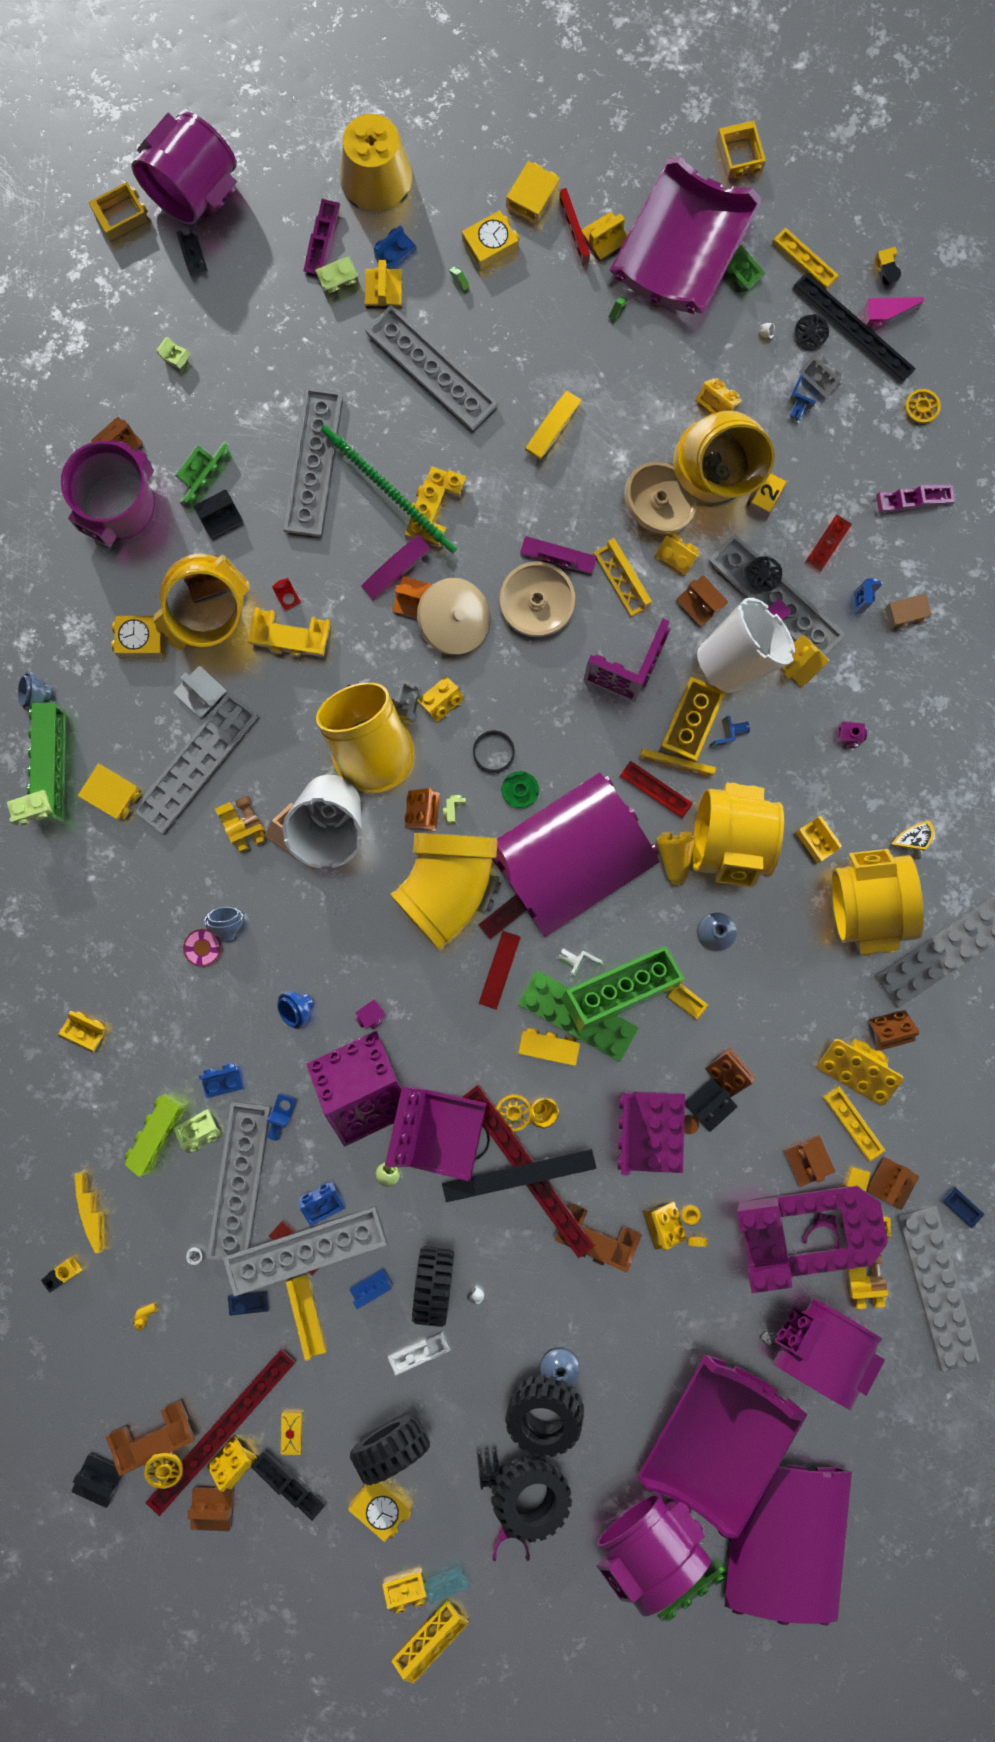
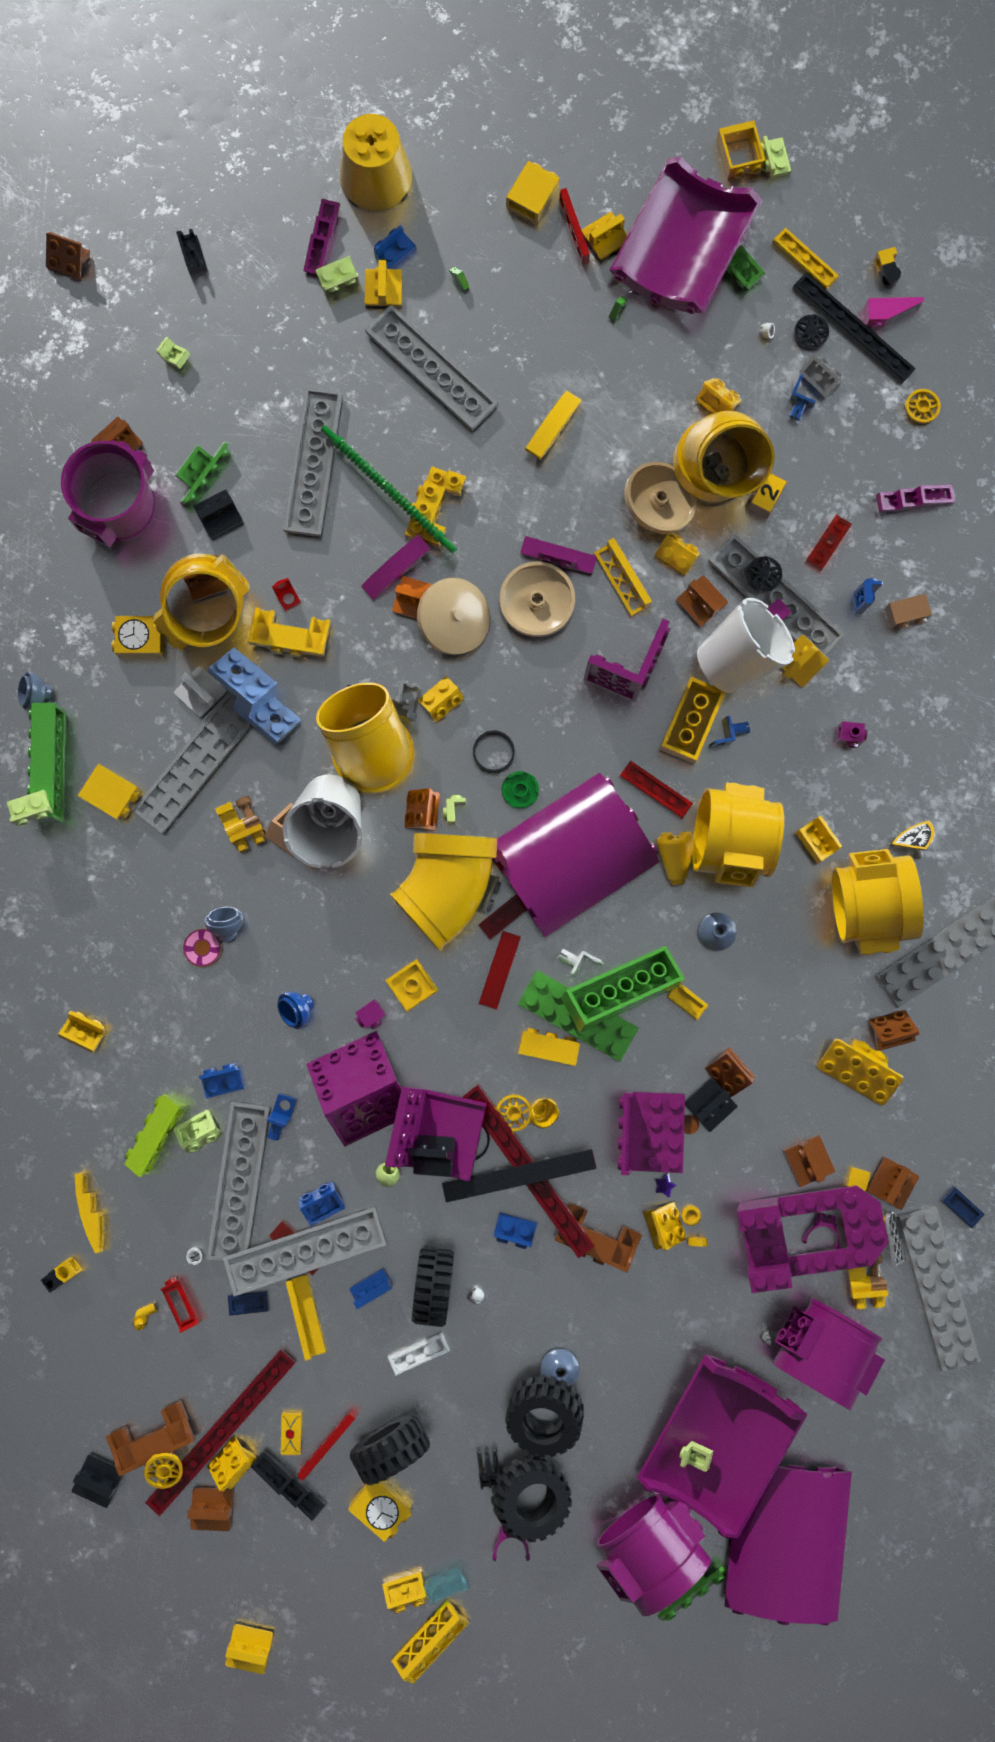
yellow window [88,182,148,241] -> none
magenta cylinder [131,111,237,225] -> none
yellow brick [462,210,520,270] -> none
yellow tile [639,748,716,777] -> none
yellow tile [823,1086,885,1162] -> none
none -> dark orange bracket [46,232,90,279]
none -> red window [160,1277,202,1333]
none -> medium blue bracket [208,647,301,745]
none -> yellow bracket [225,1624,273,1675]
none -> red tile [297,1410,357,1482]
none -> yellow tile [385,959,439,1012]
none -> black bracket [409,1135,455,1177]
none -> blue bracket [493,1212,537,1249]
none -> dark purple piece [655,1174,677,1198]
none -> yellowish green bracket [679,1441,713,1472]
none -> yellowish green bracket [761,136,791,179]
none -> light grey window [885,1212,906,1267]

